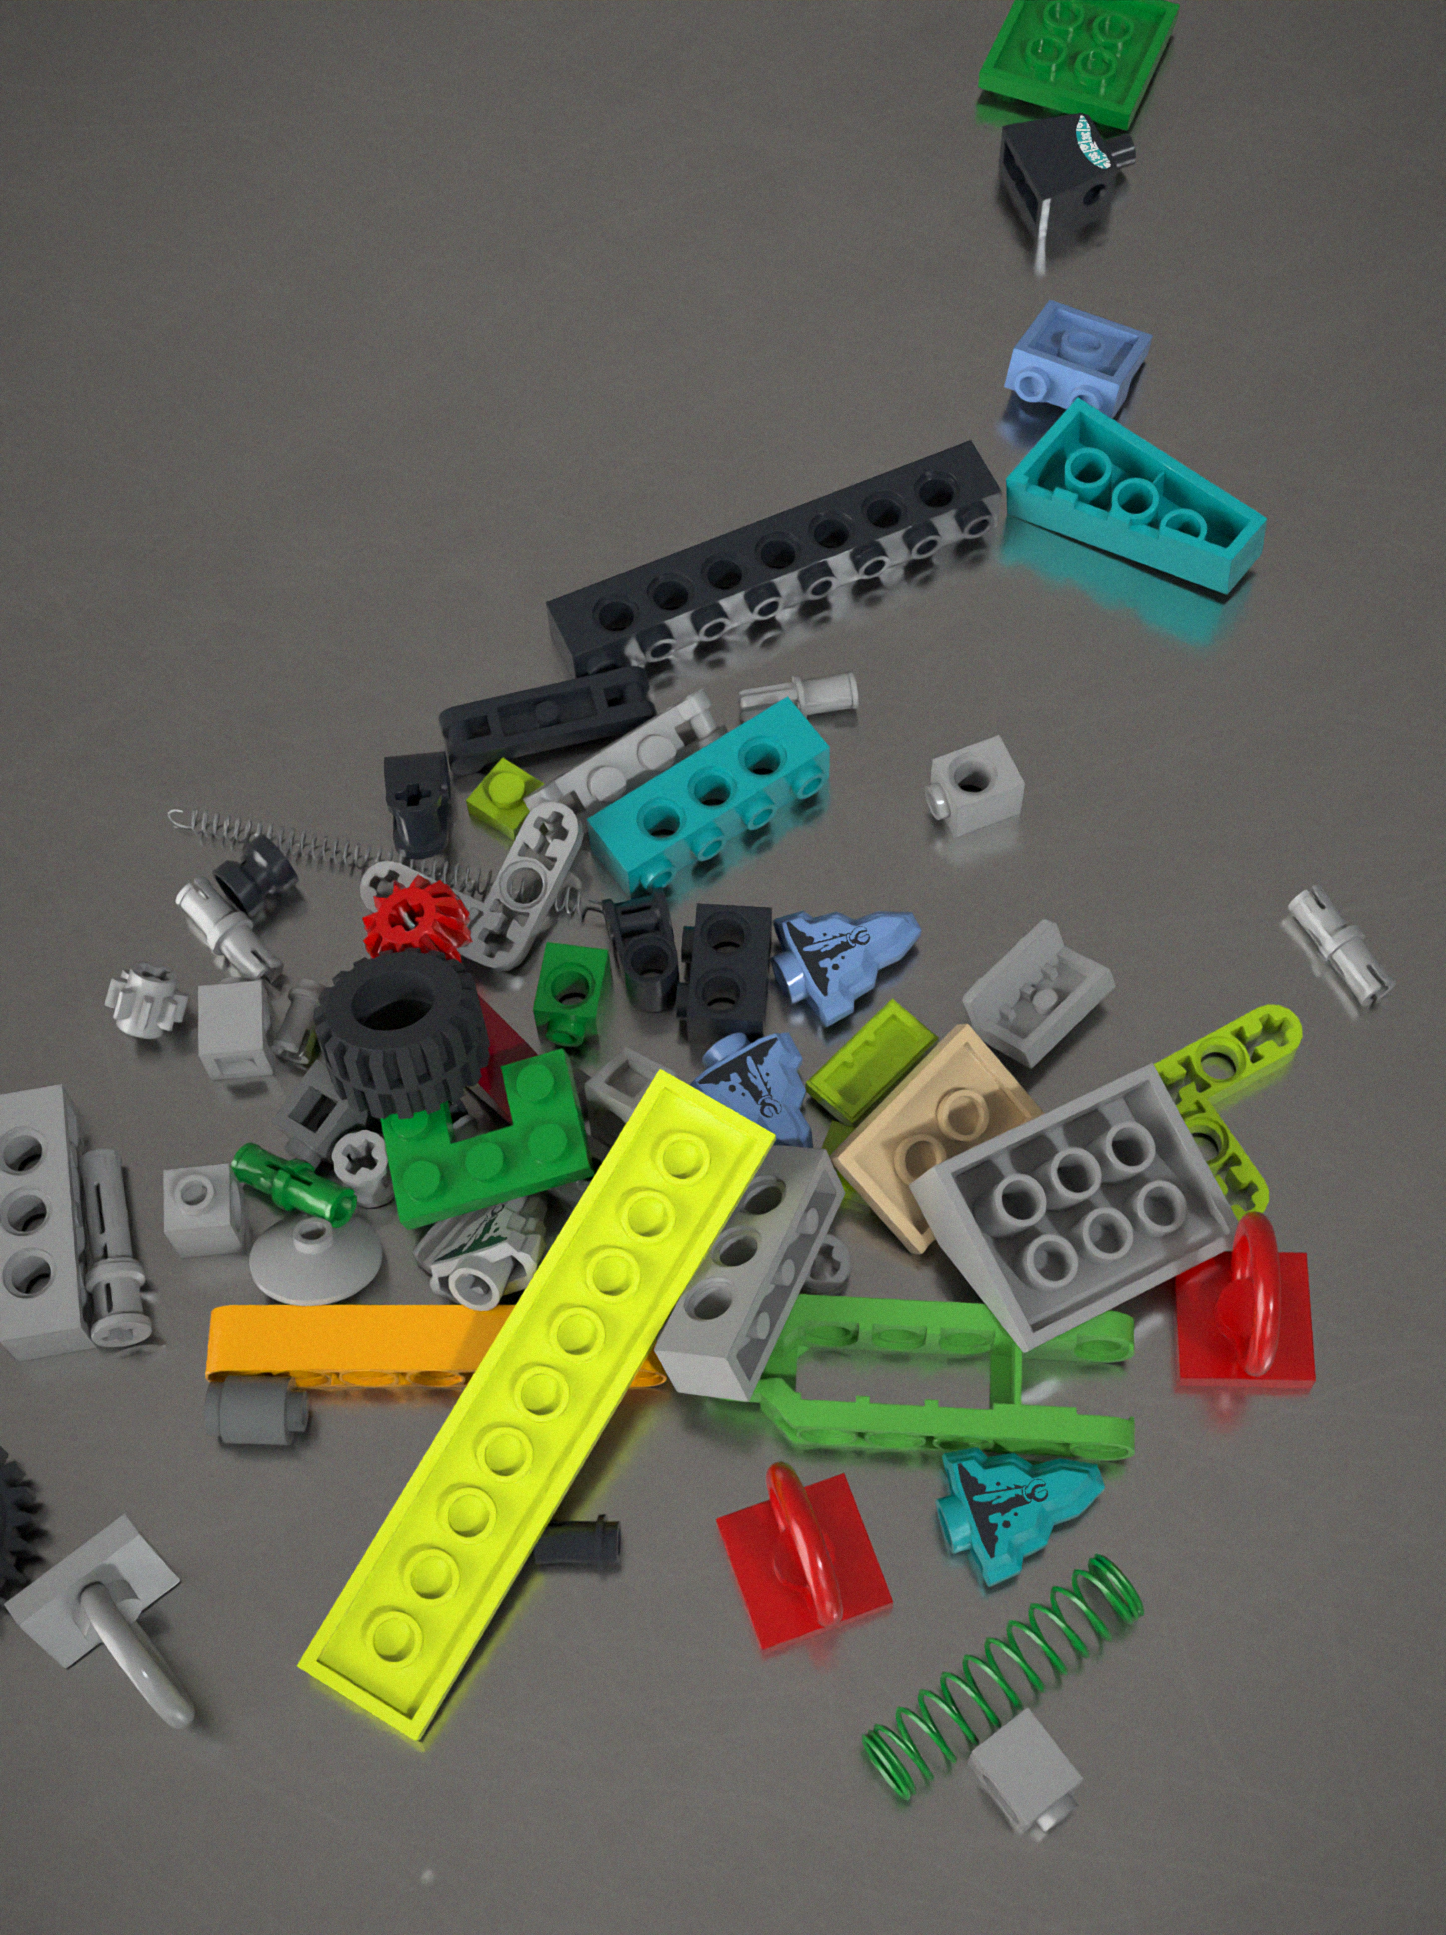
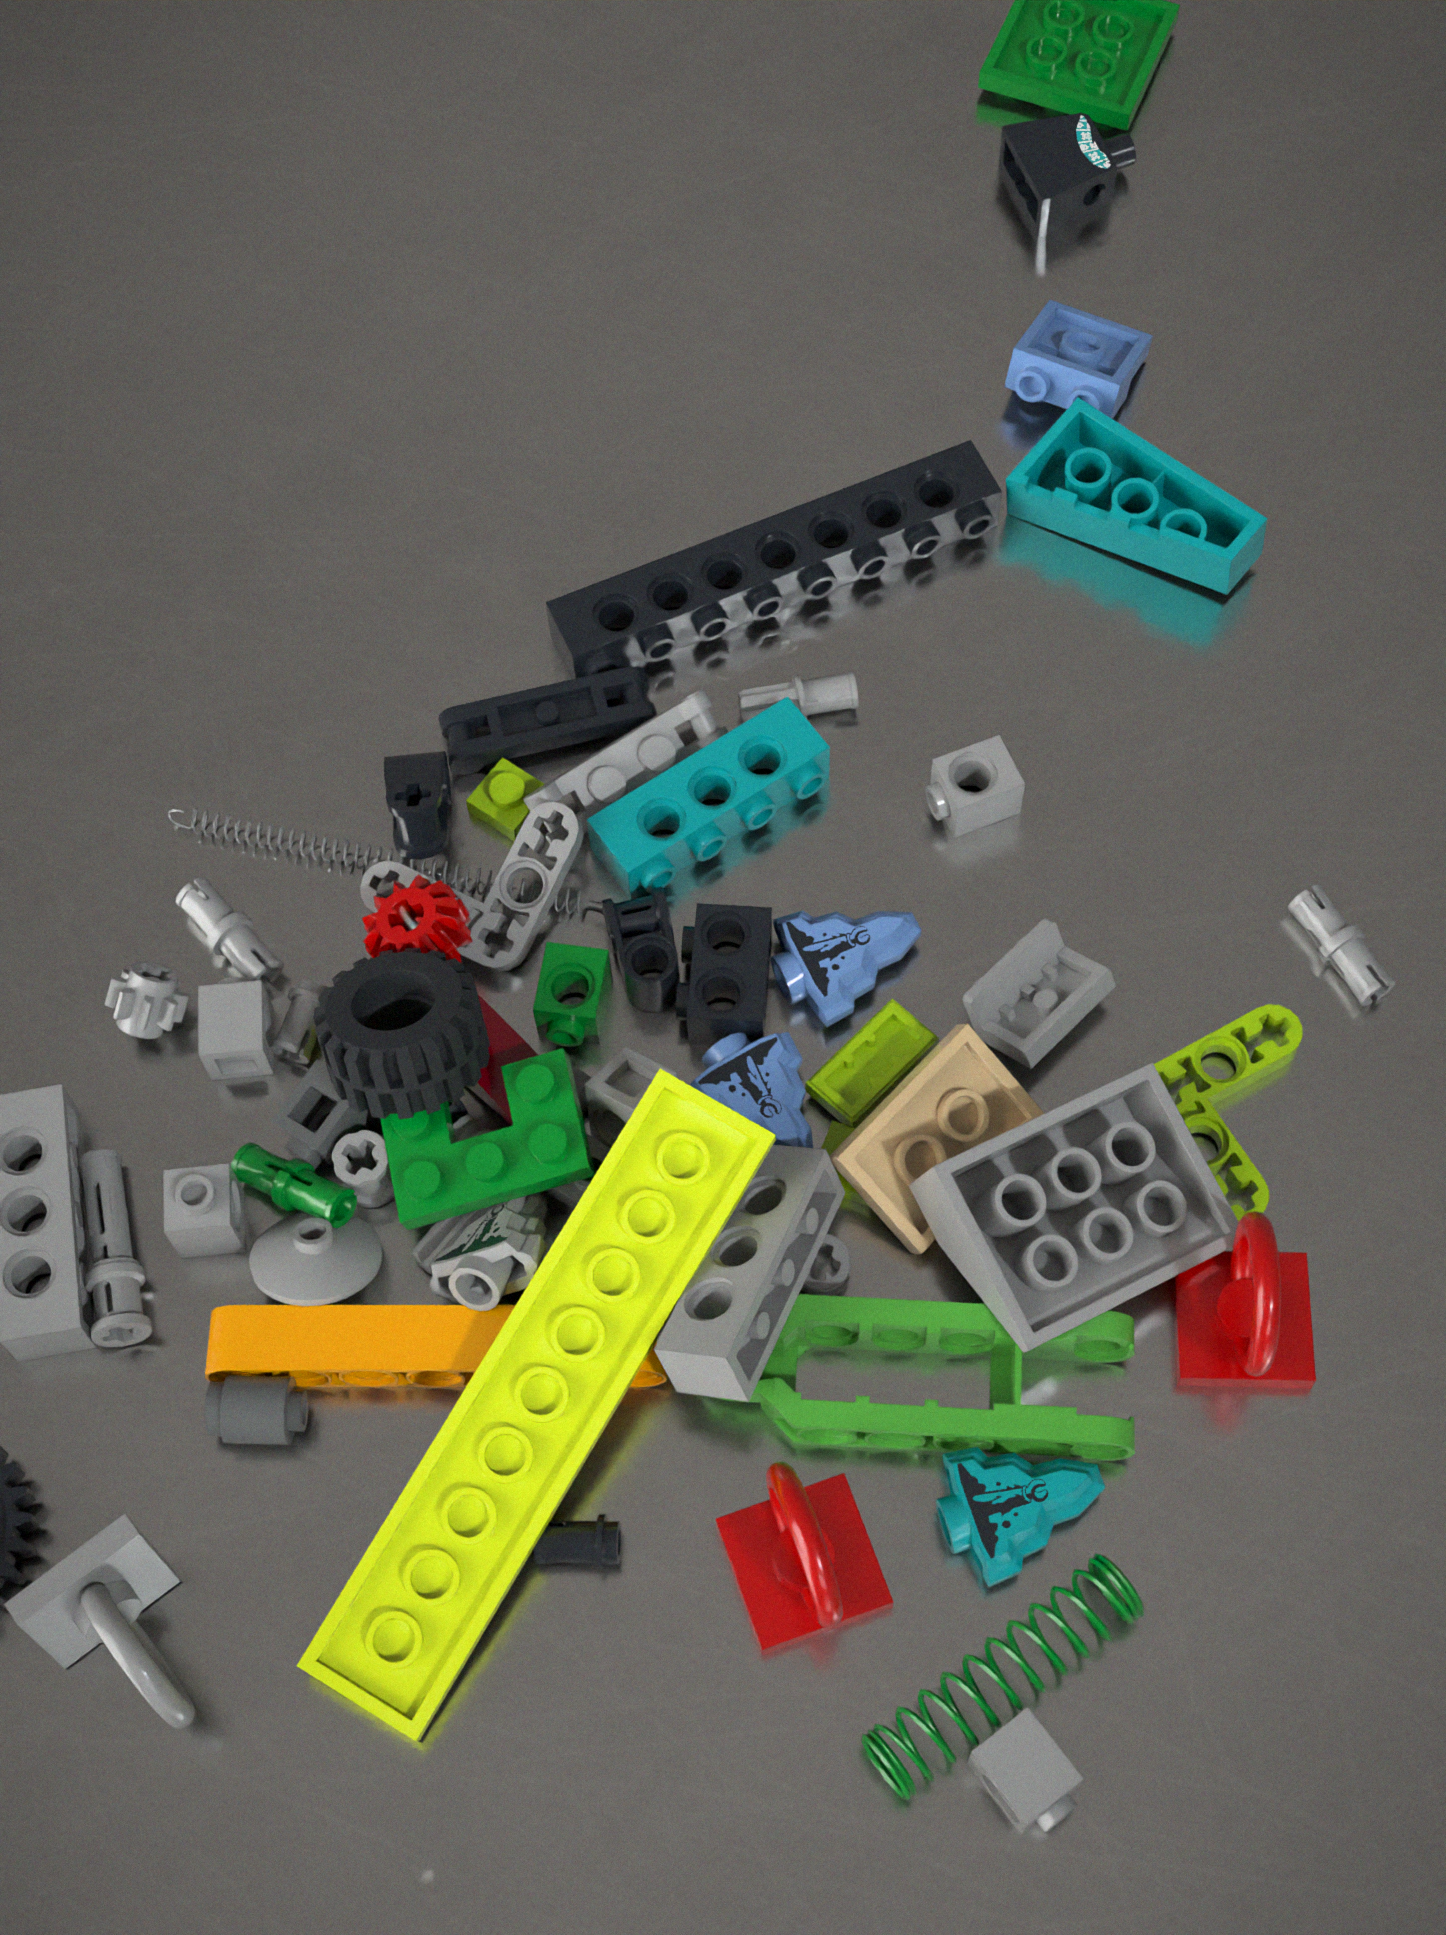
black wheel [212,834,299,919] -> none

